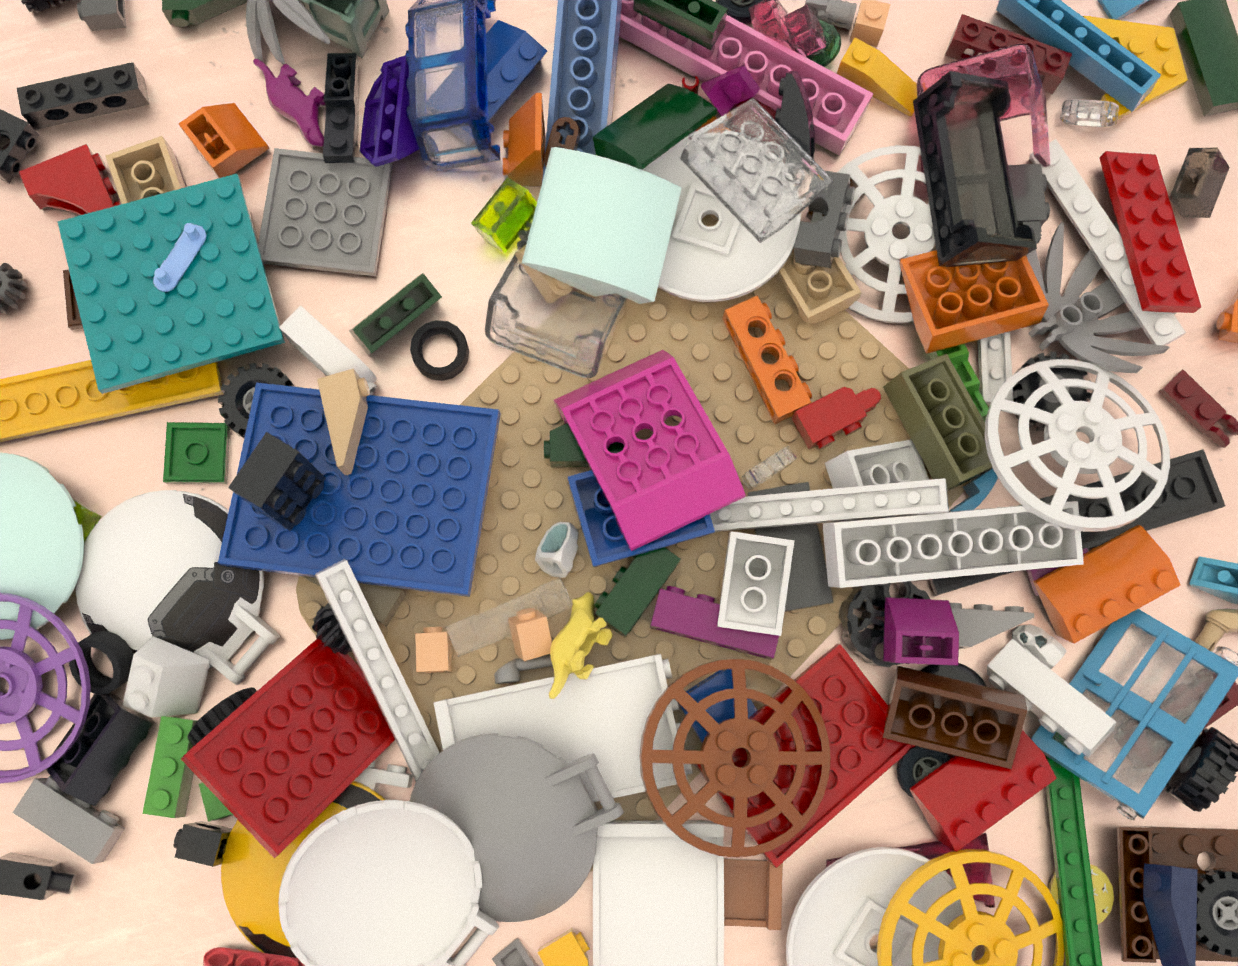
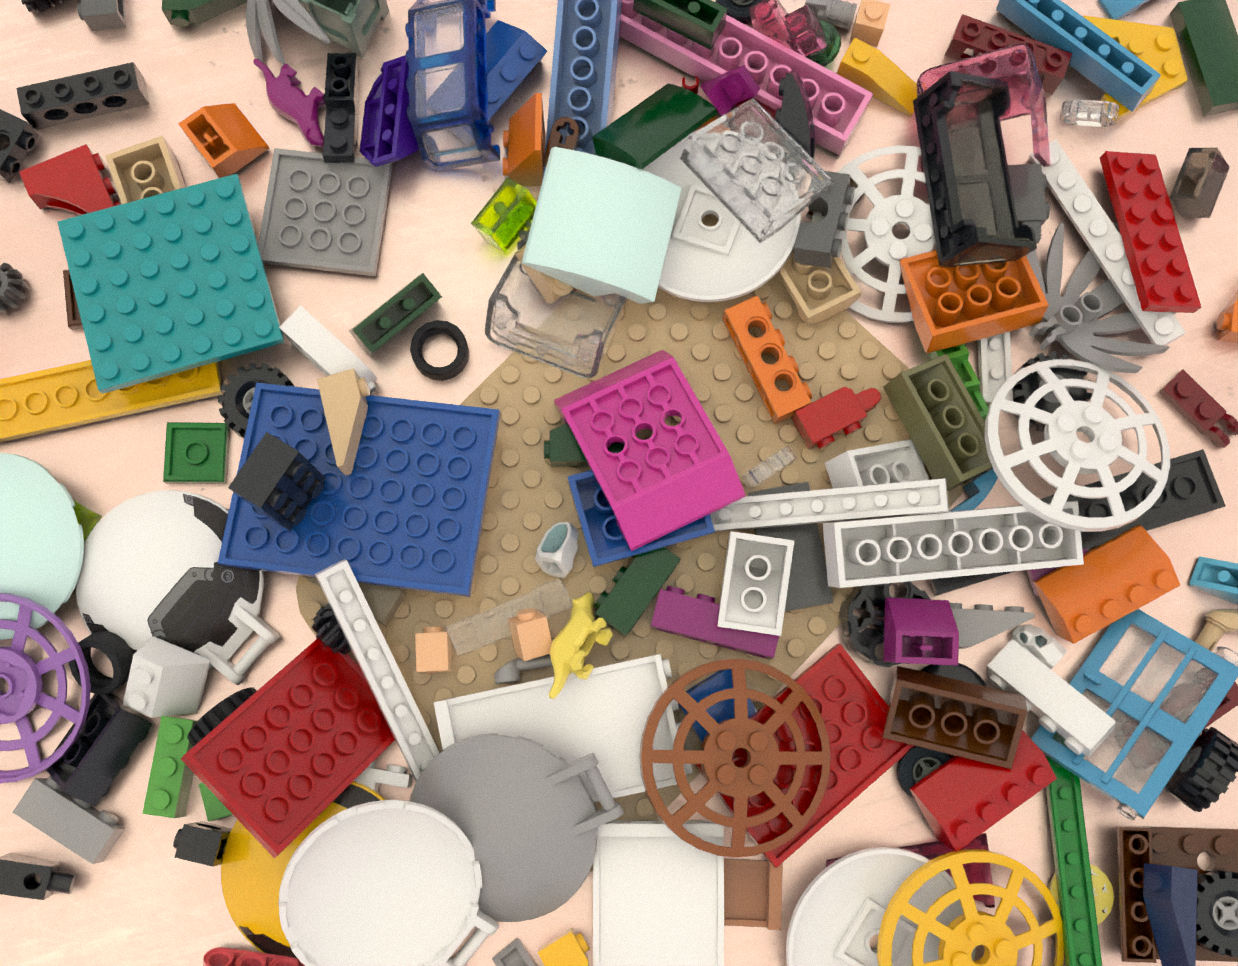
light blue piece [153,223,206,292] -> none

